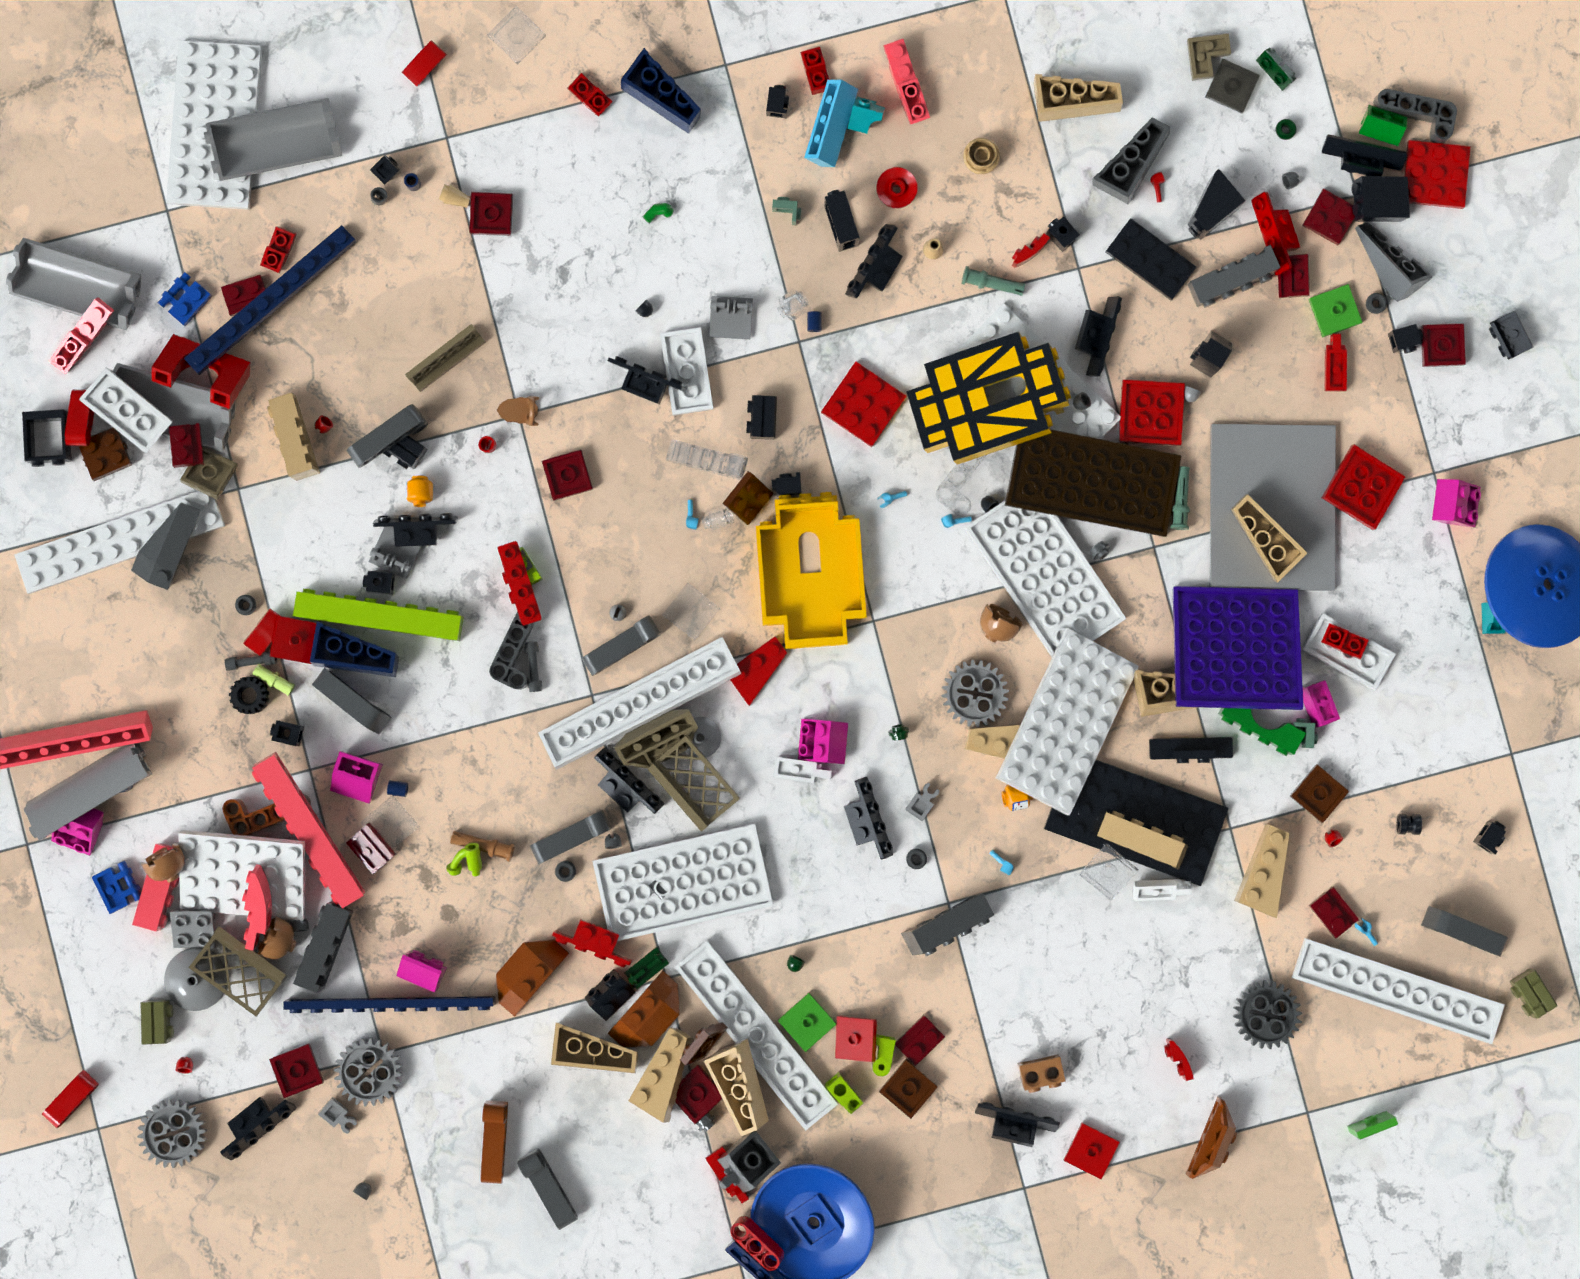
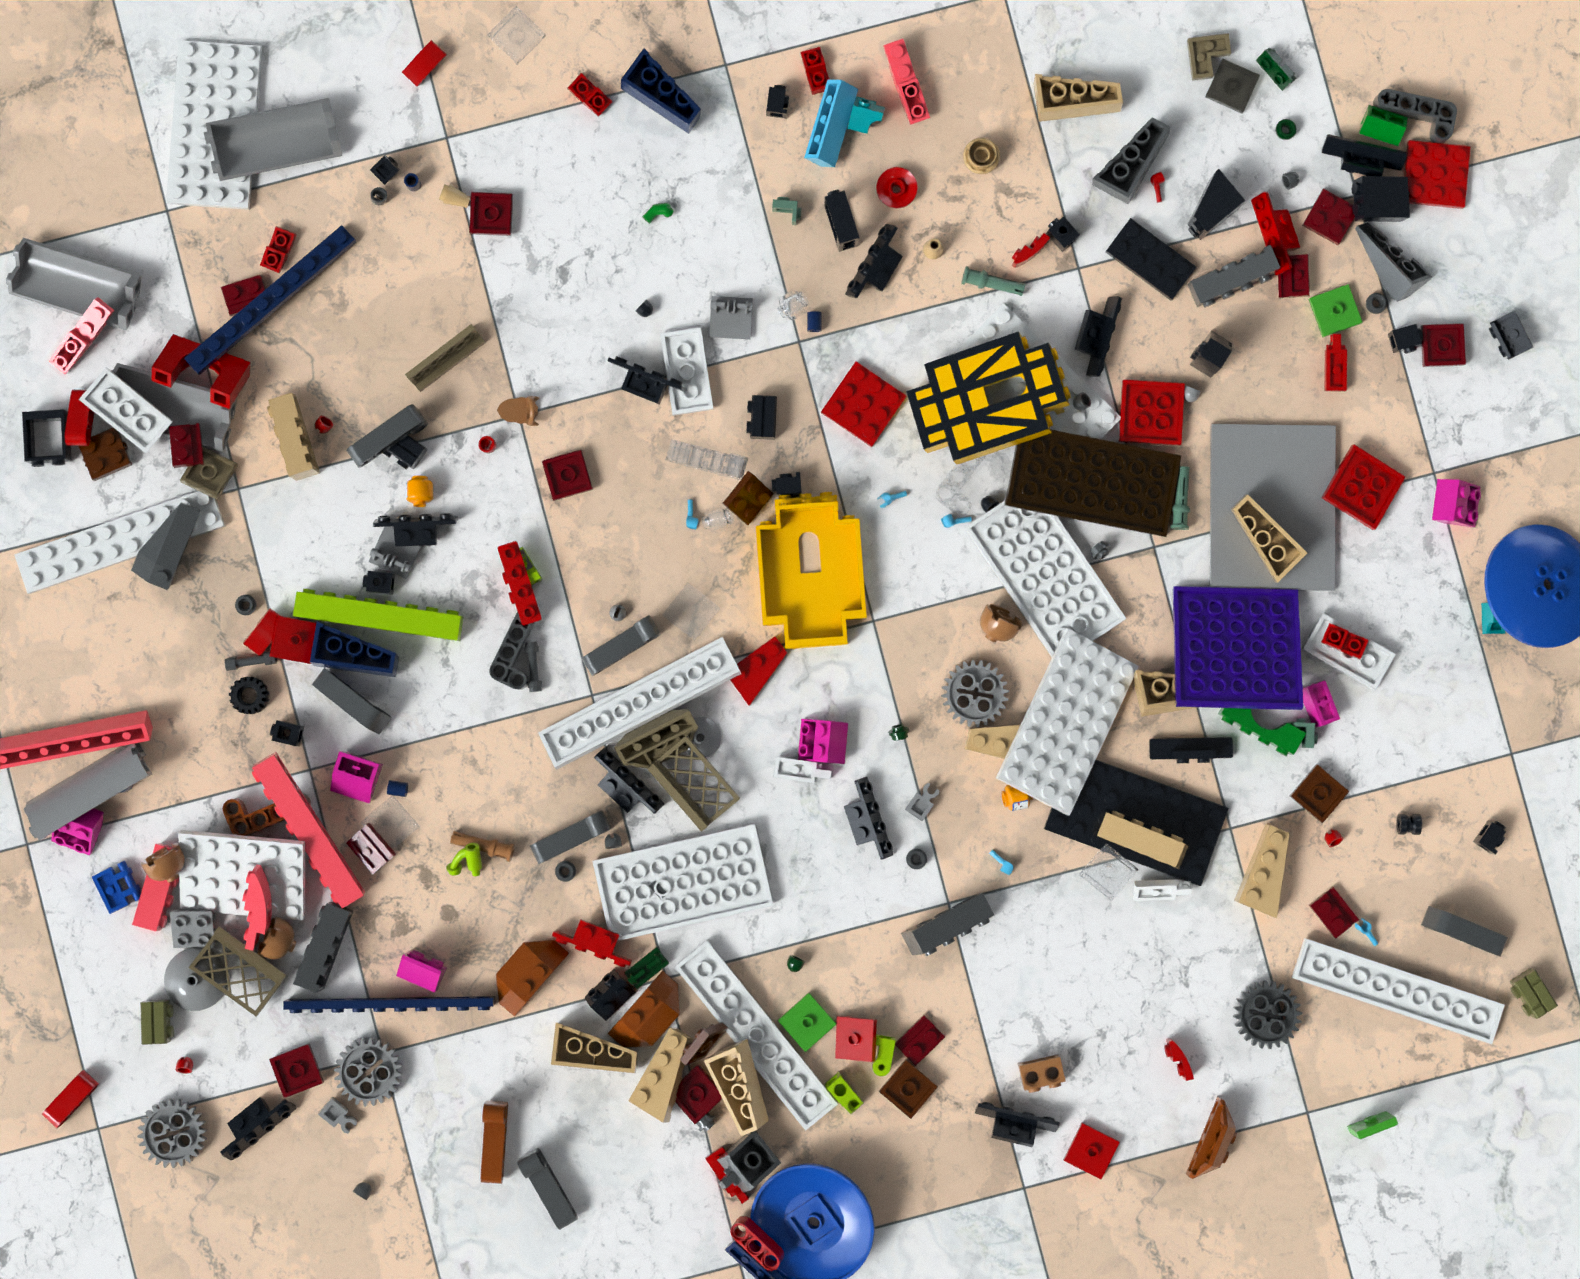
blue plate [157,272,212,326] -> none
yellowish green pin [252,664,295,696] -> none
dark grey hinge [292,918,309,932] -> none

